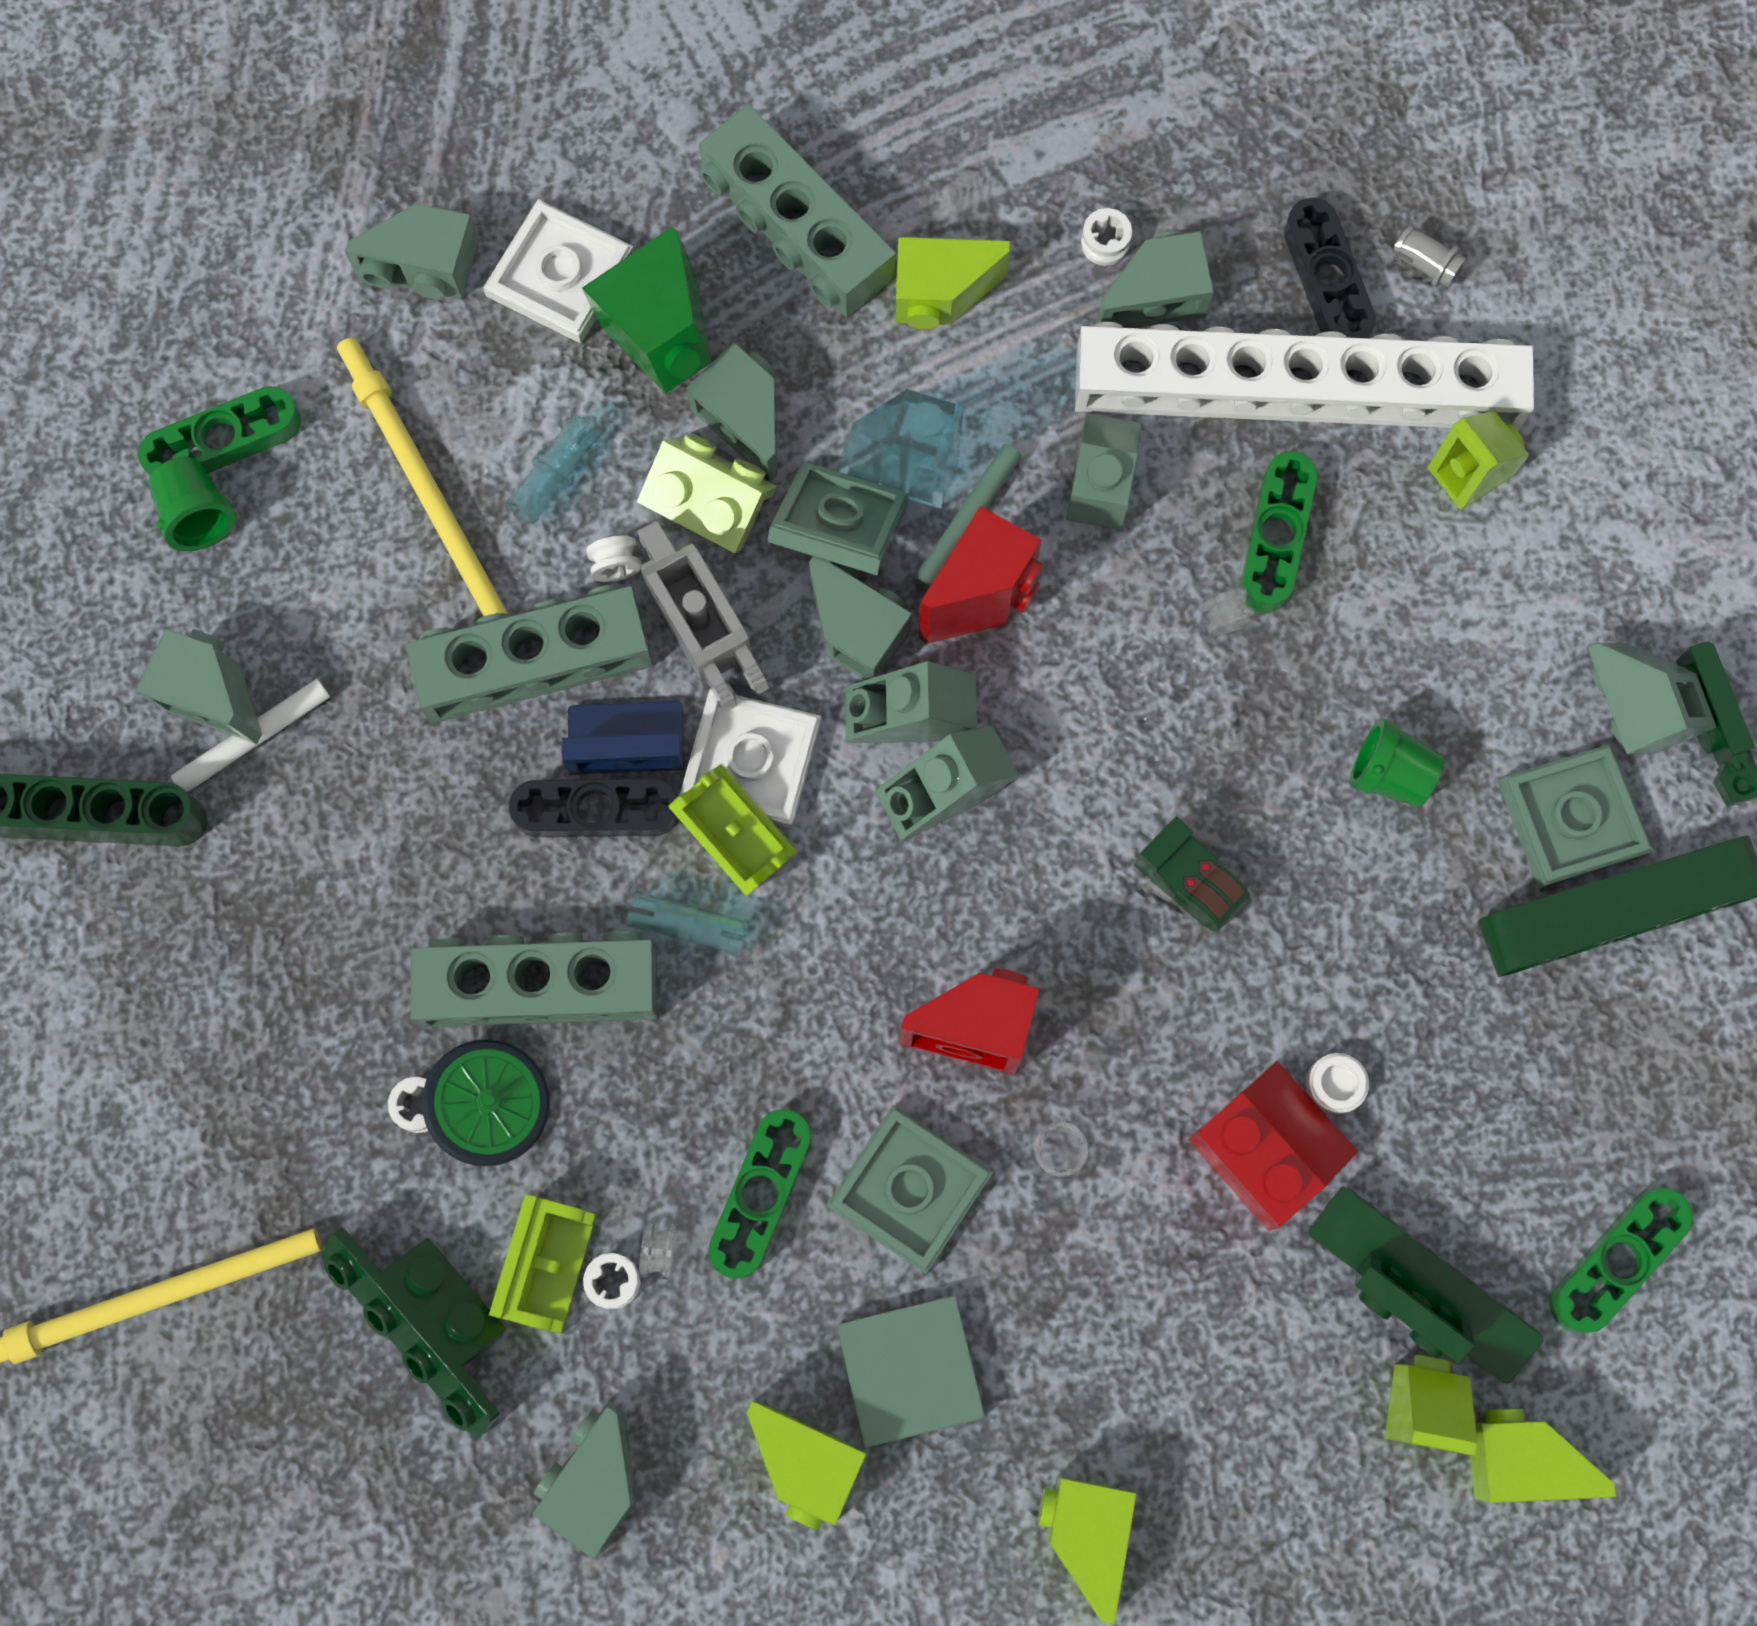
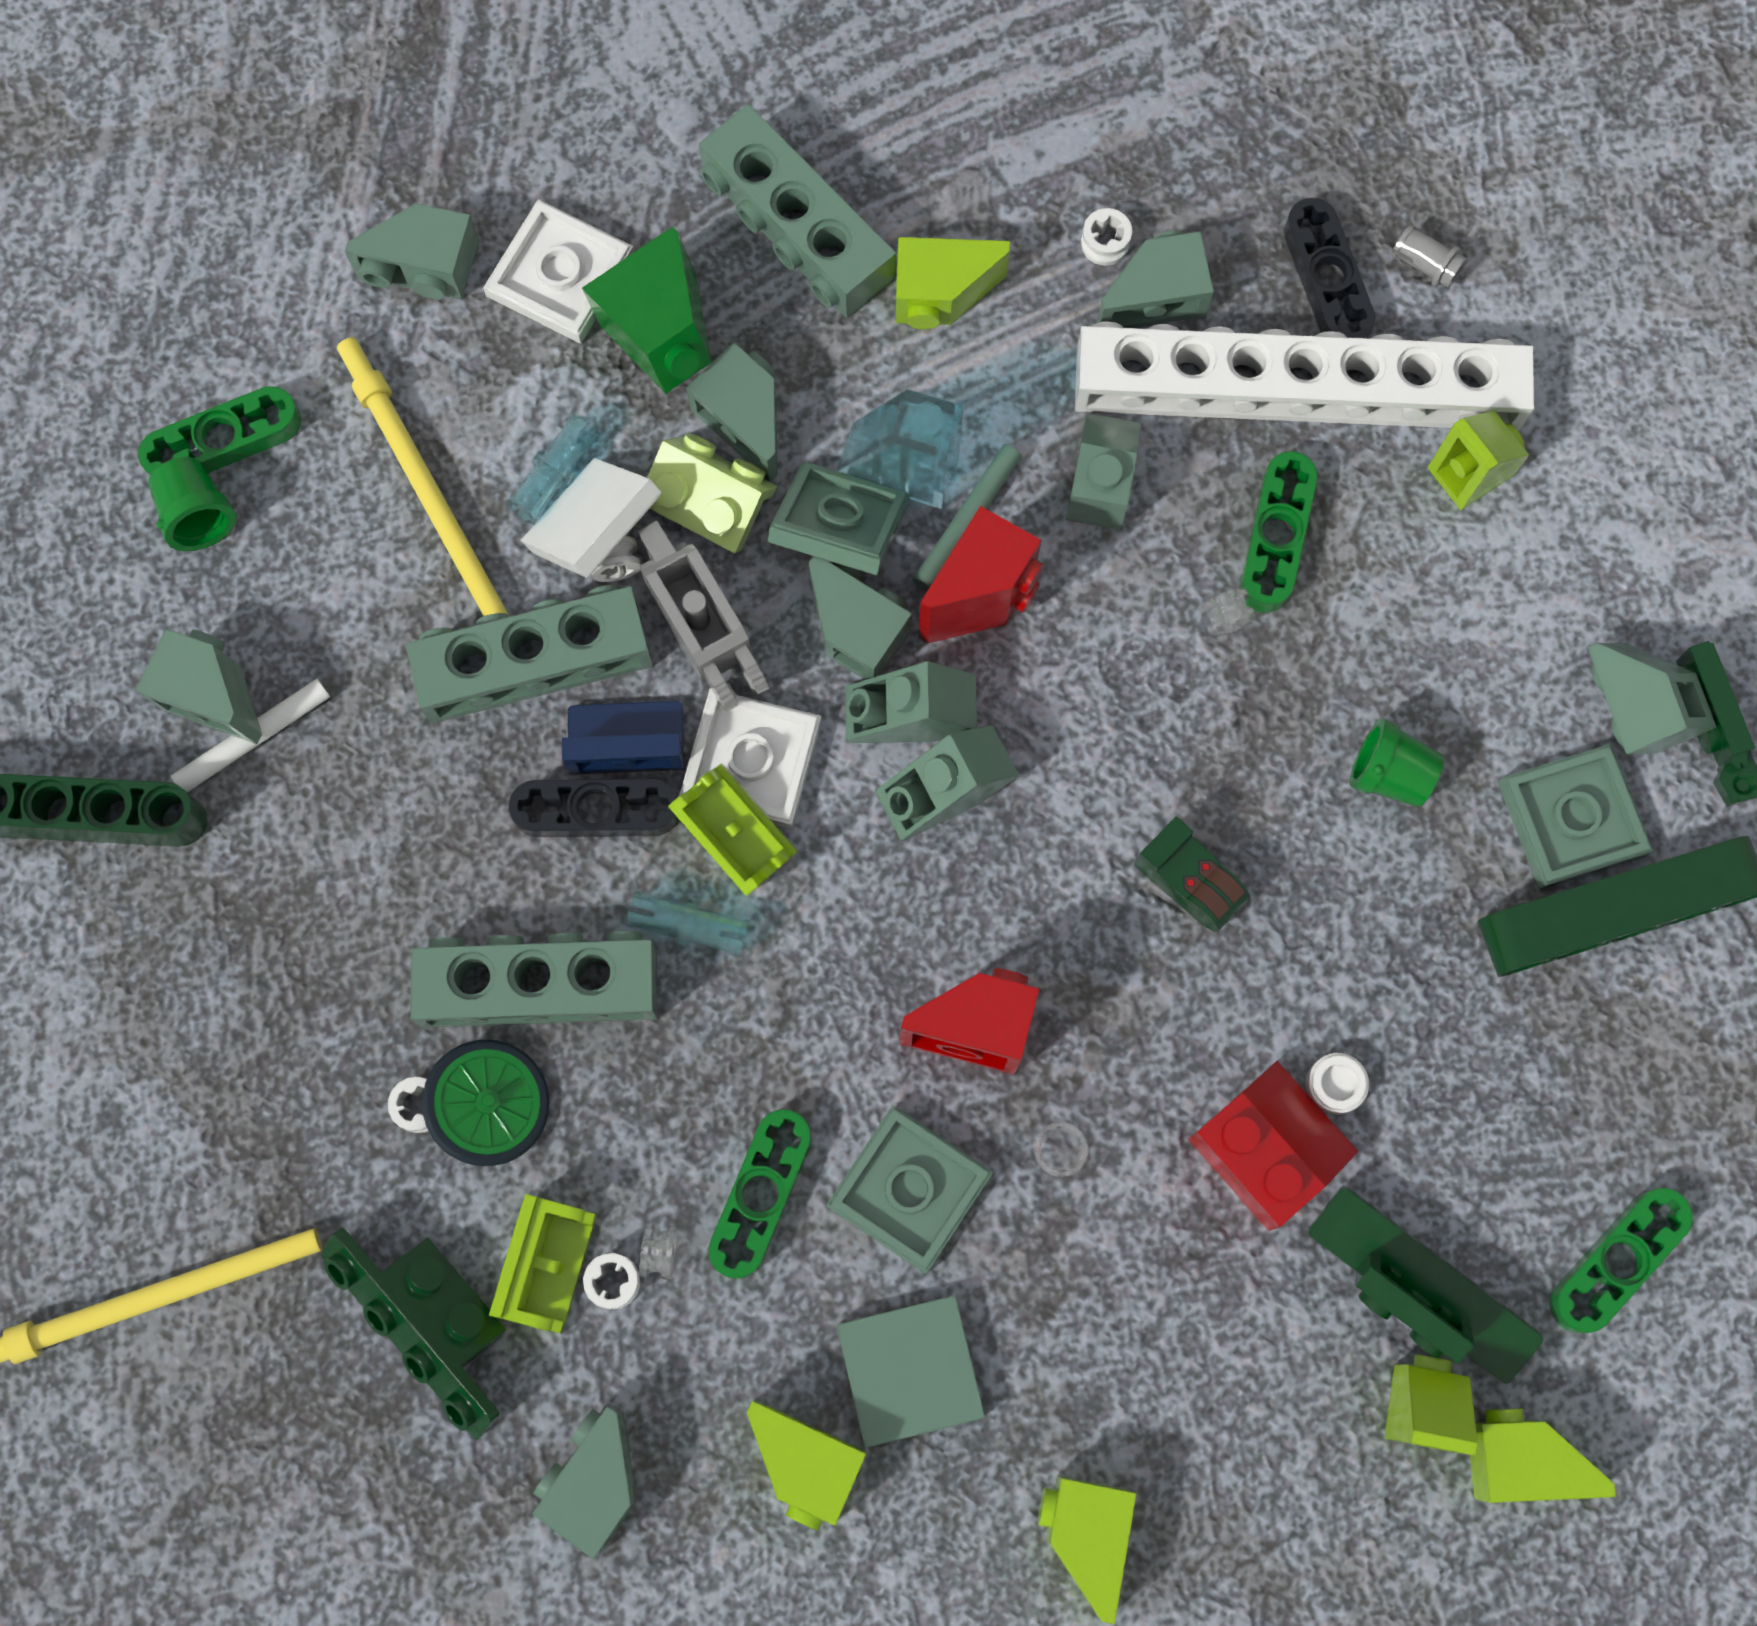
none -> white tile [521,458,662,578]

